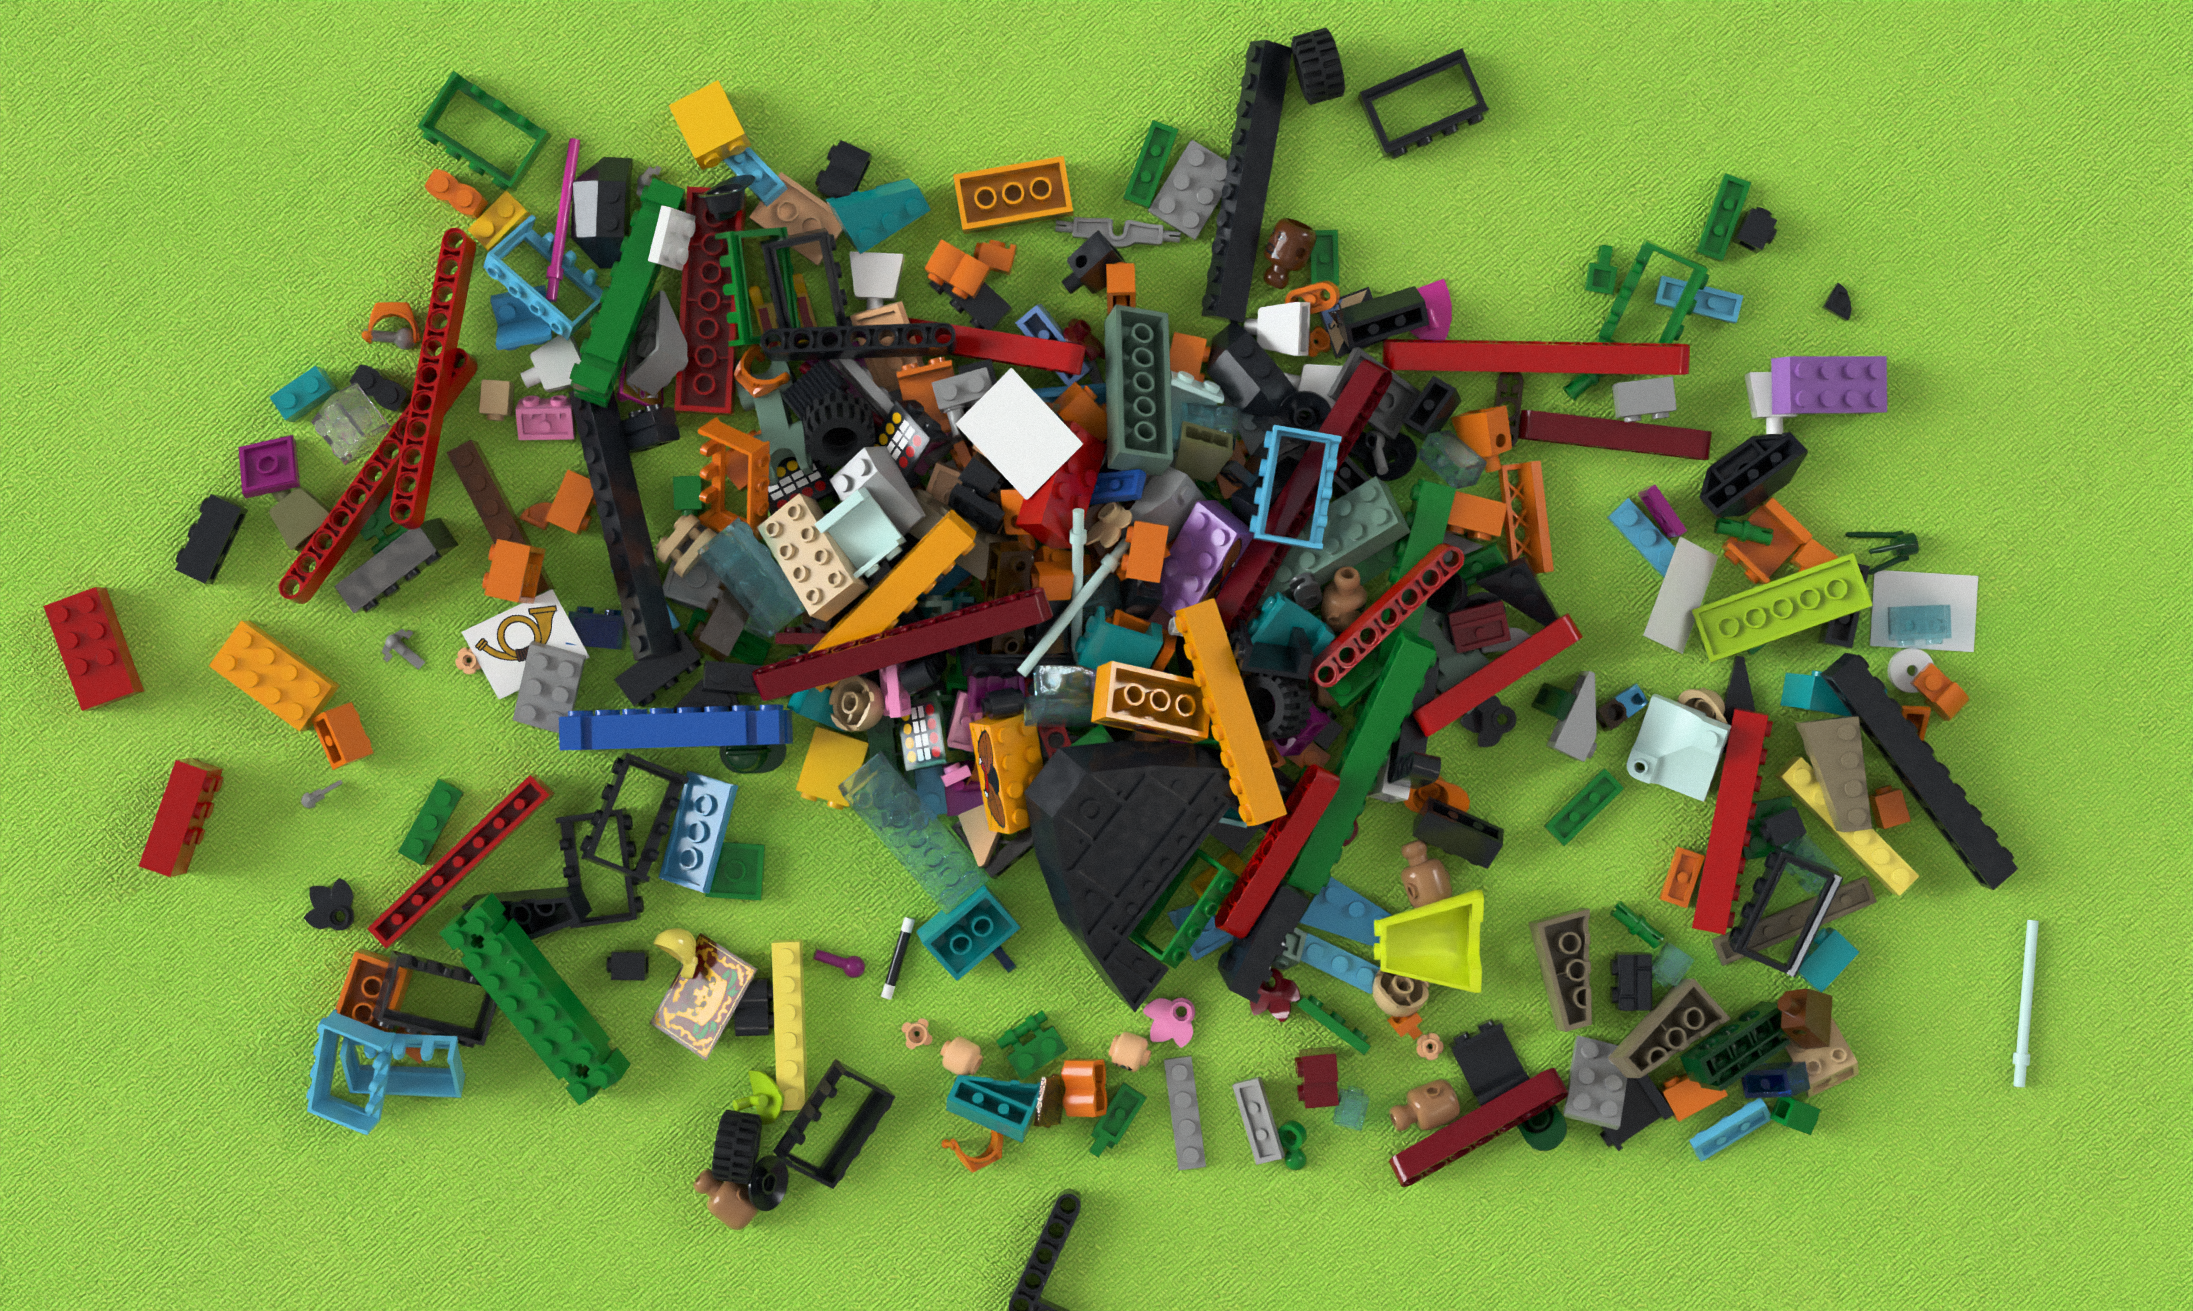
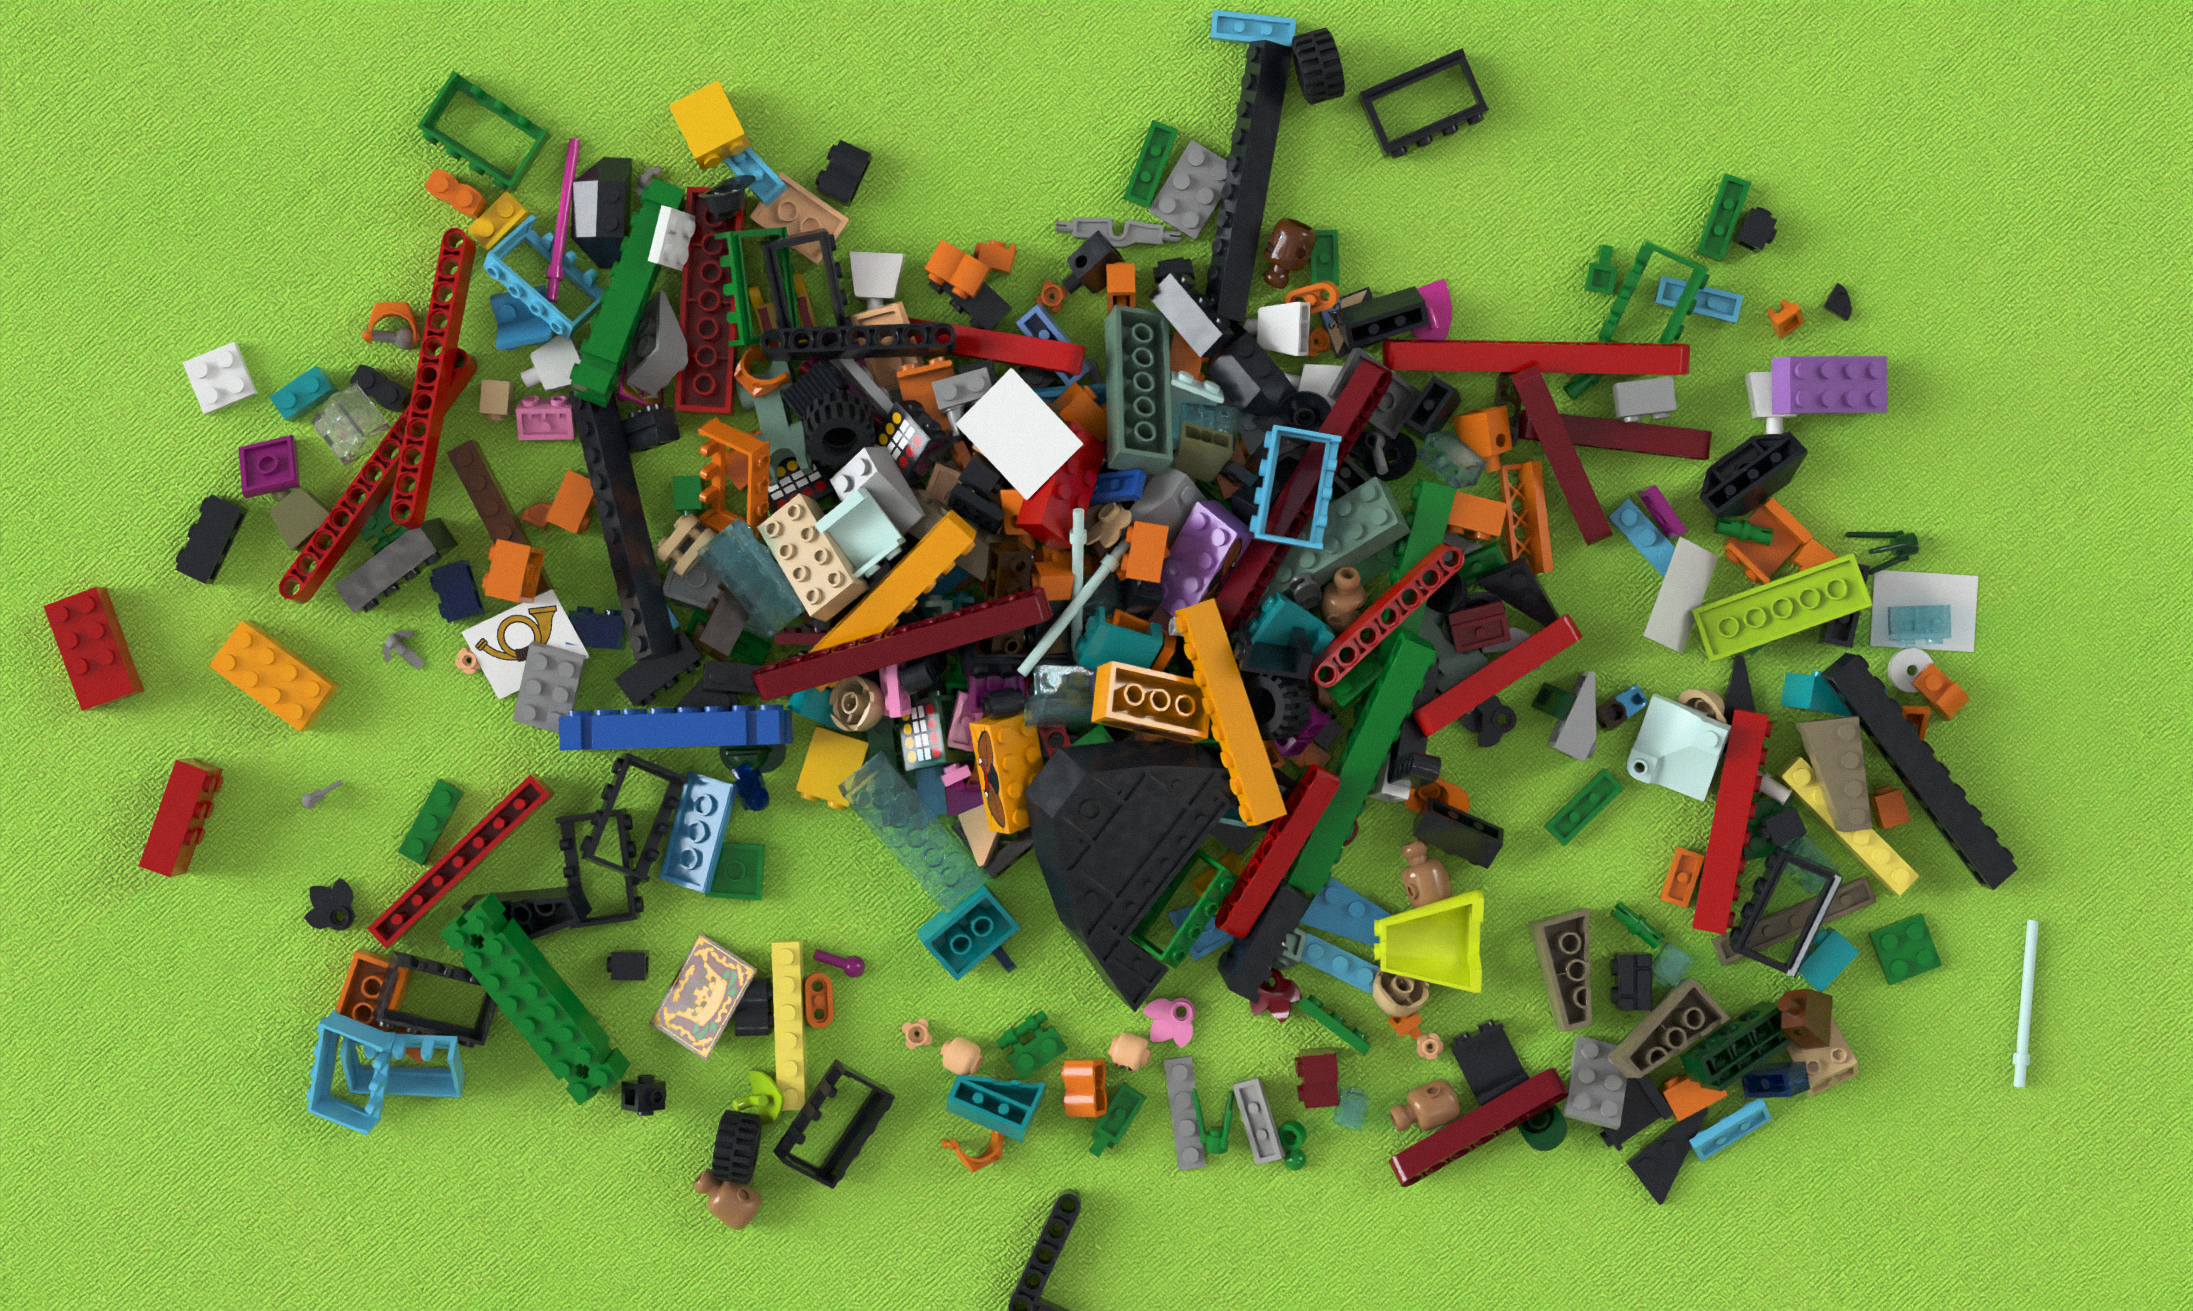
orange brick [311,702,374,770] -> none
light yellow piece [653,928,698,979] -> none
black dish [748,1155,788,1211] -> none
teal wedge [825,178,931,254] -> none
black bar [881,917,915,1000] -> none
light orange brick [953,156,1073,234] -> none
clear orange piece [1034,1073,1066,1128] -> none
dark red plate [1063,318,1105,361] -> none
green brick [1770,1093,1821,1135] -> none
none -> white plate [183,342,258,415]
none -> clear blue brick [430,560,485,623]
none -> black brick [621,1075,666,1116]
none -> clear blue hips [732,763,770,811]
none -> orange plate [803,972,834,1029]
none -> black brick [1018,366,1059,389]
none -> orange plate [1036,280,1068,313]
none -> brick [1148,273,1235,358]
none -> black brick [1153,257,1194,284]
none -> green plant [1192,1088,1234,1154]
none -> medium azure plate [1210,10,1296,47]
none -> dark red beam [1511,364,1613,546]
none -> black wing [1625,1107,1709,1205]
none -> white pin [1757,770,1792,805]
none -> orange tile [1768,300,1804,339]
none -> green plate [1868,913,1942,985]

